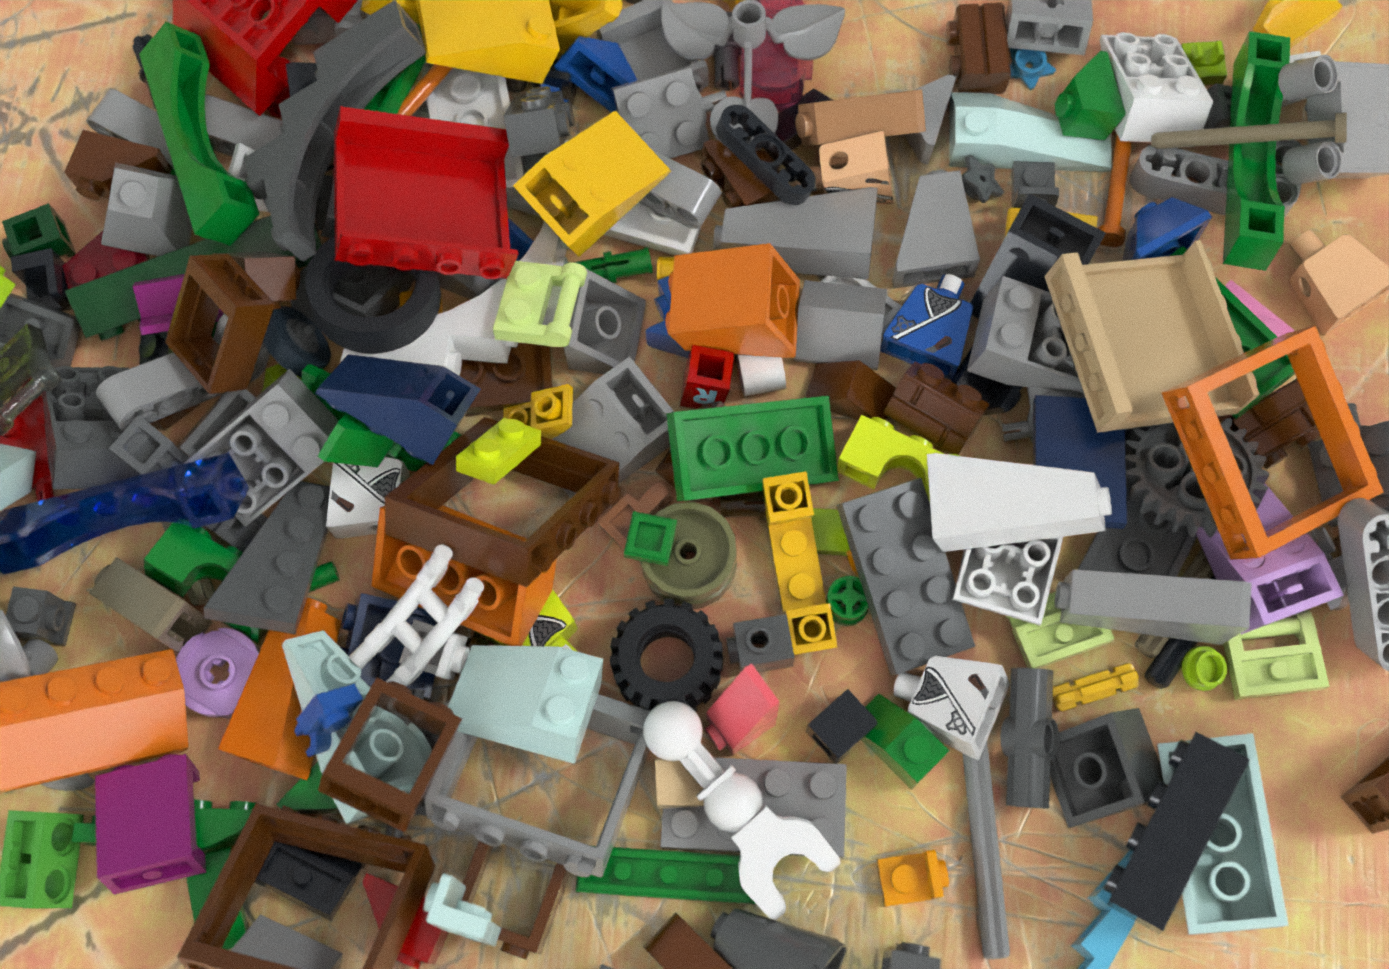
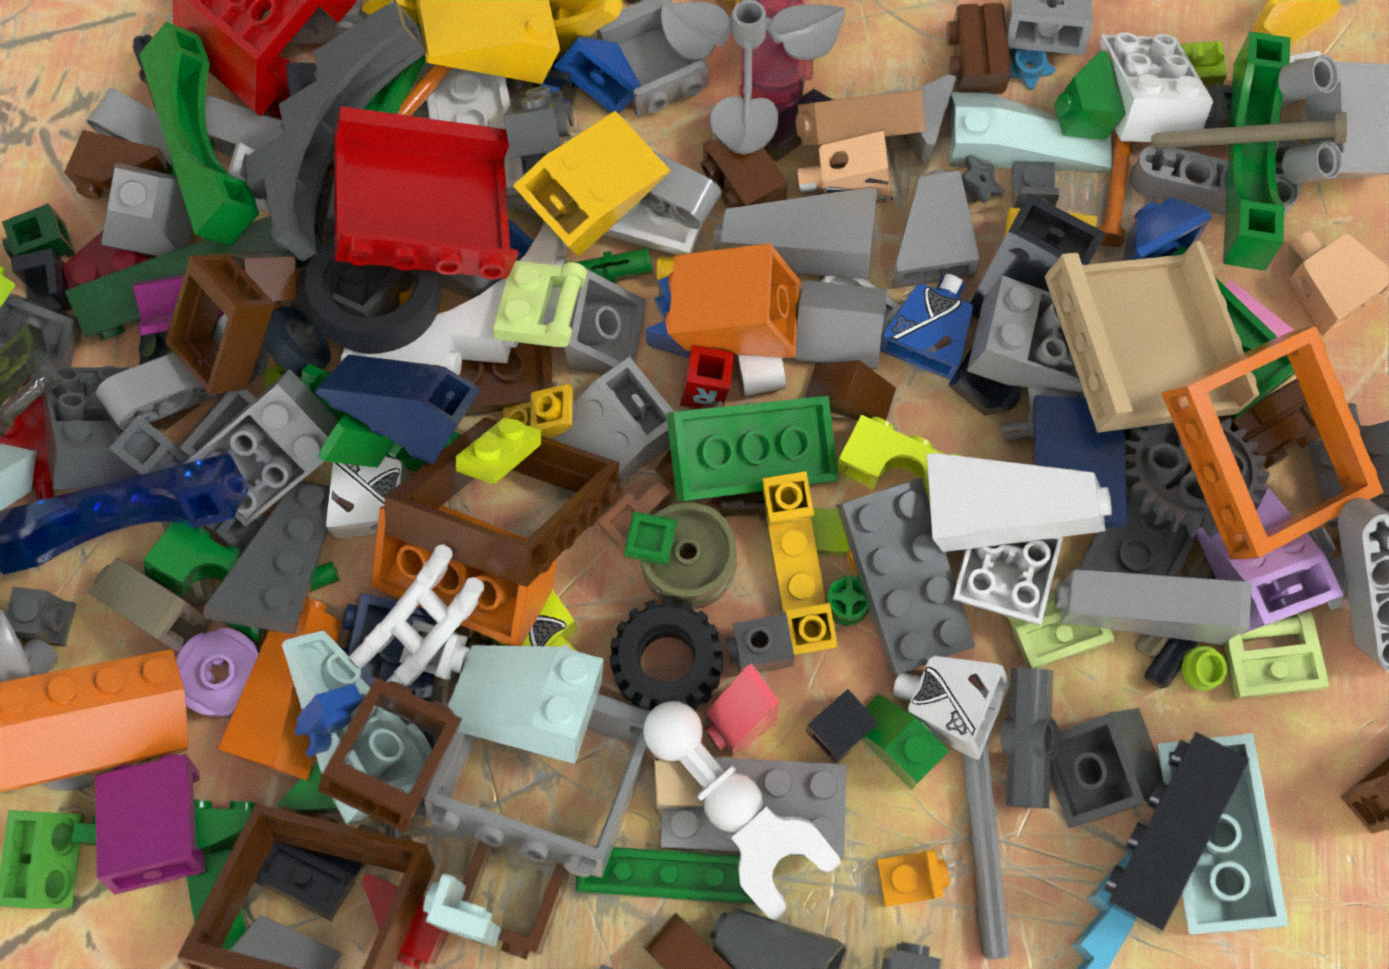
light grey plate [611,66,727,158] -> none
dark grey axle [711,11,742,91] -> none
black beam [716,105,816,205] -> none
reddish brown brick [883,361,989,455] -> none
yellow axle [1052,663,1139,712] -> none

